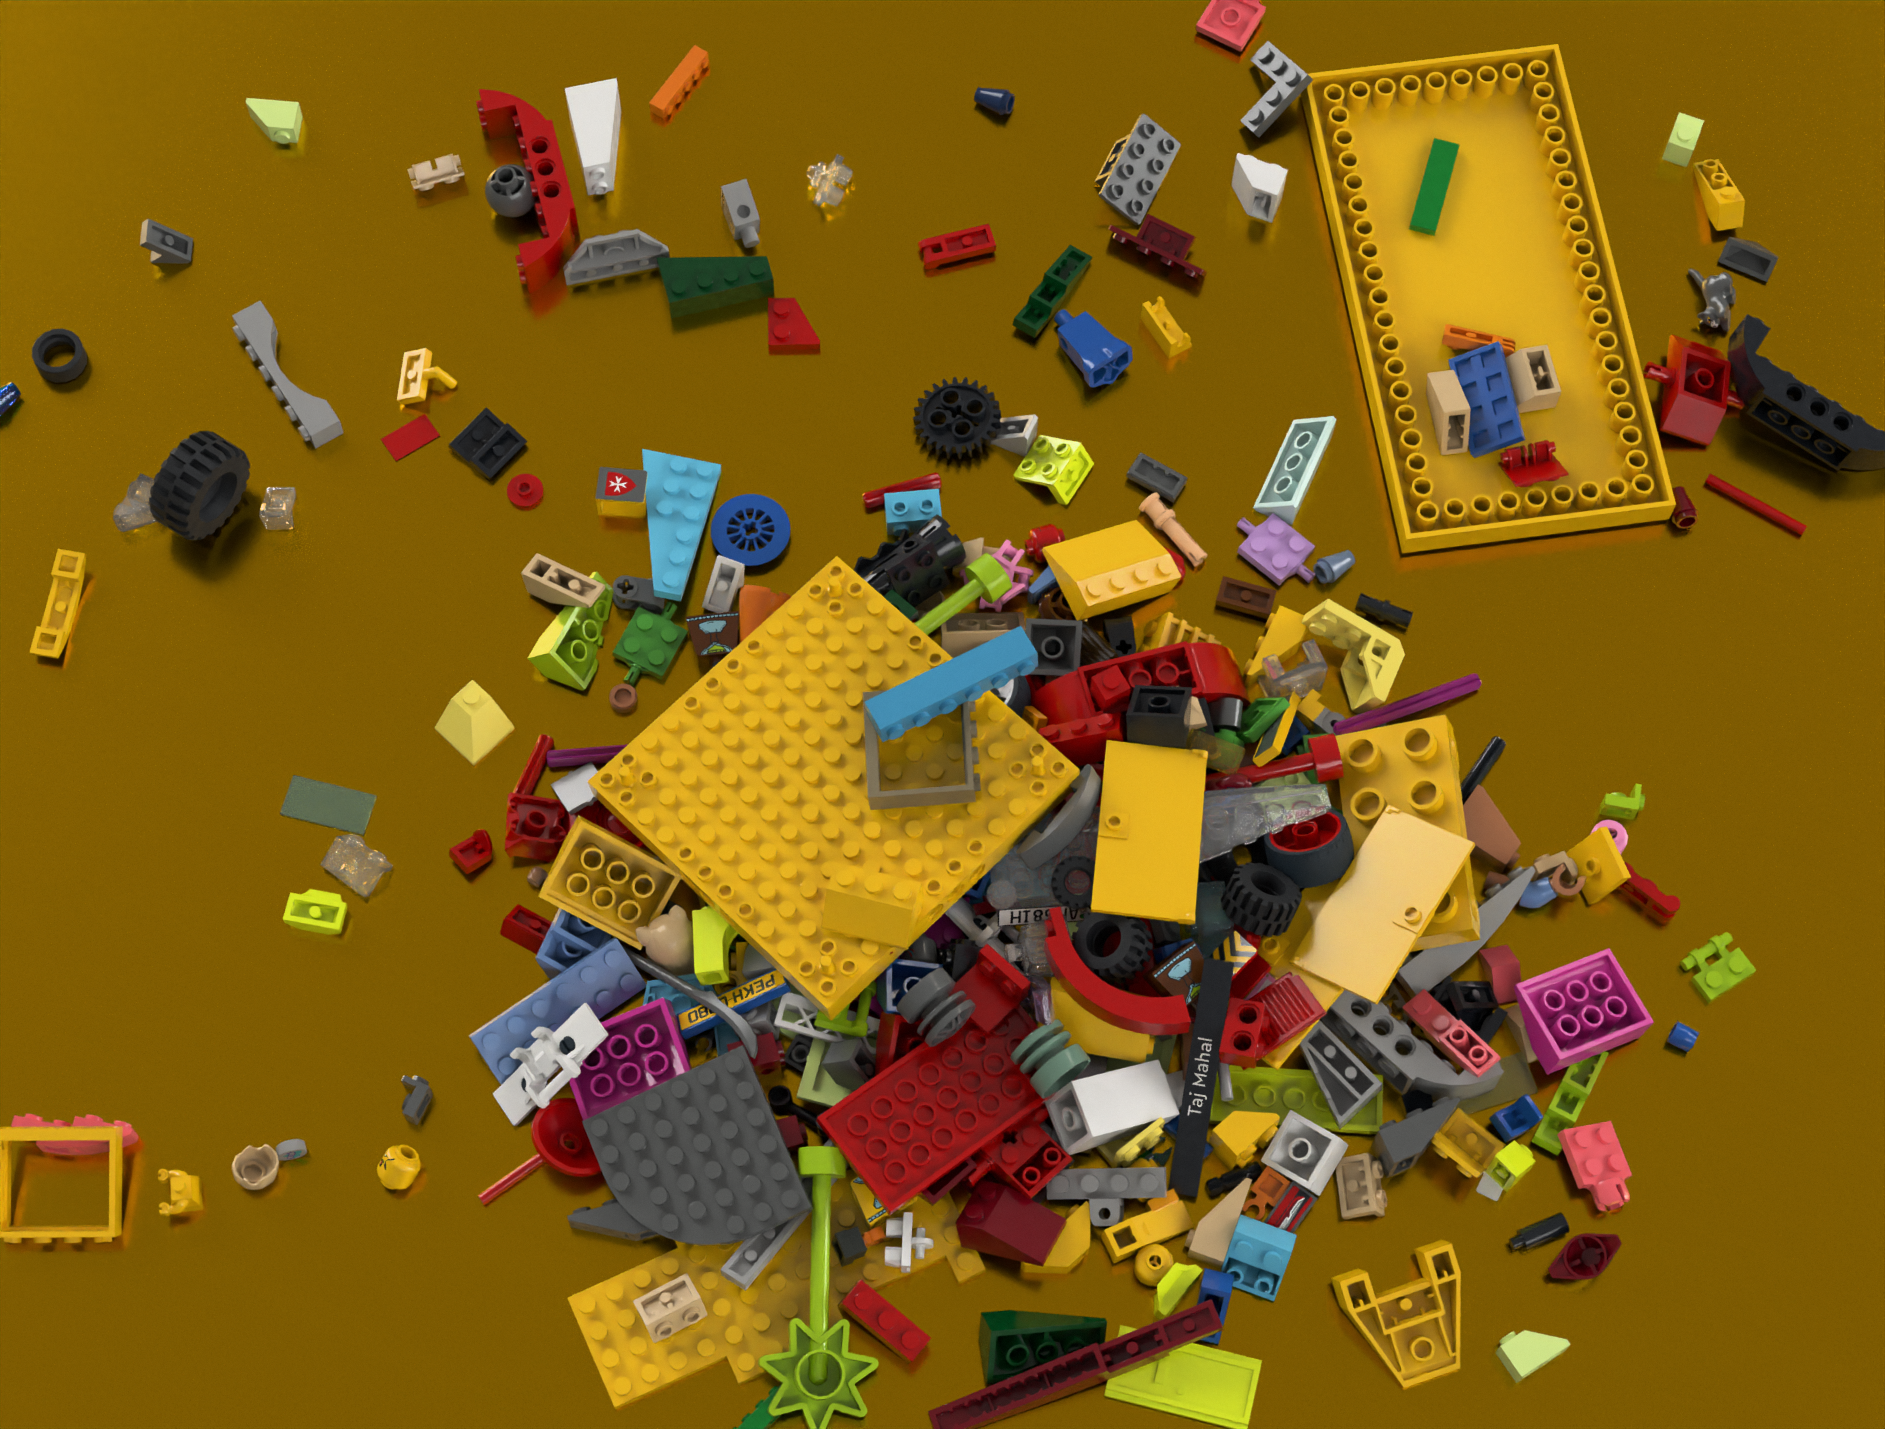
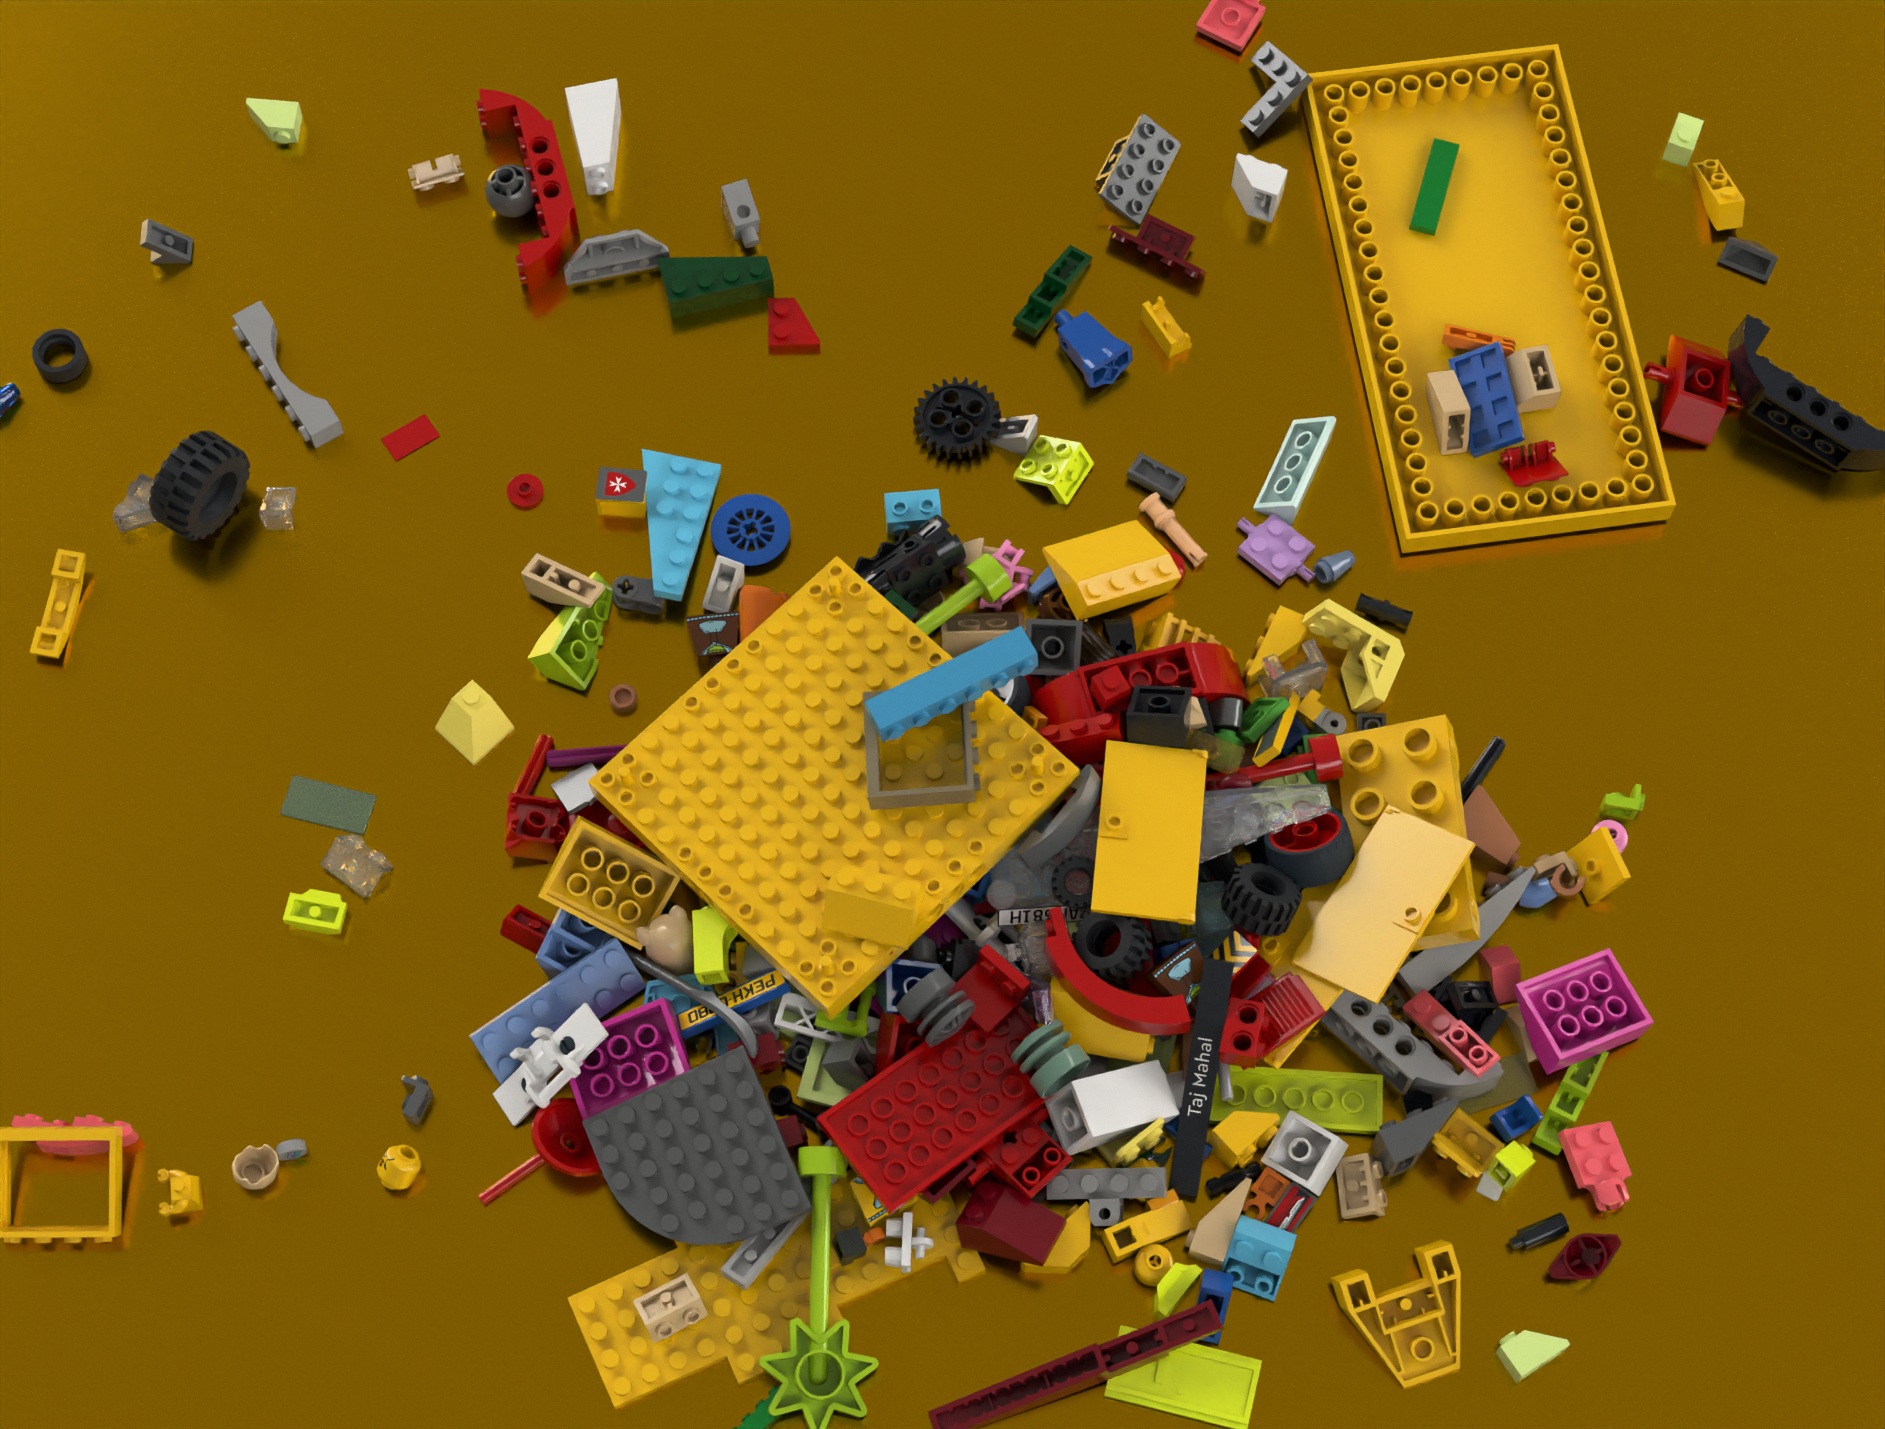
yellow plate [397,348,457,405] -> none
black slope [448,407,527,480] -> none
red plate [449,829,493,874] -> none
medium nougat hand [527,866,548,887] -> none
dark grey slope [567,1199,659,1241] -> none
bright green plate [613,602,688,686] -> none
orange piece [649,45,709,119] -> none
clear hips [806,154,853,206] -> none
red brick [838,1279,931,1363] -> none
red axle [862,472,942,508] -> none
red plate [918,224,996,269] -> none
dark blue cone [974,87,1015,115] -> none
dark green wedge [979,1310,1107,1384] -> none
red head [1024,524,1066,563] -> none
reddish brown plate [1215,576,1276,619] -> none
light grey wedge [1299,1020,1382,1130] -> none
magenta axle [1333,673,1482,736] -> none
red plate [1618,861,1680,921] -> none
blue hose [1667,1021,1699,1052] -> none
dark red cone [1672,486,1699,529] -> none
lime plate [1680,932,1756,1003] -> none
dark grey animal [1688,268,1736,332] -> none
red bar [1705,473,1807,536] -> none

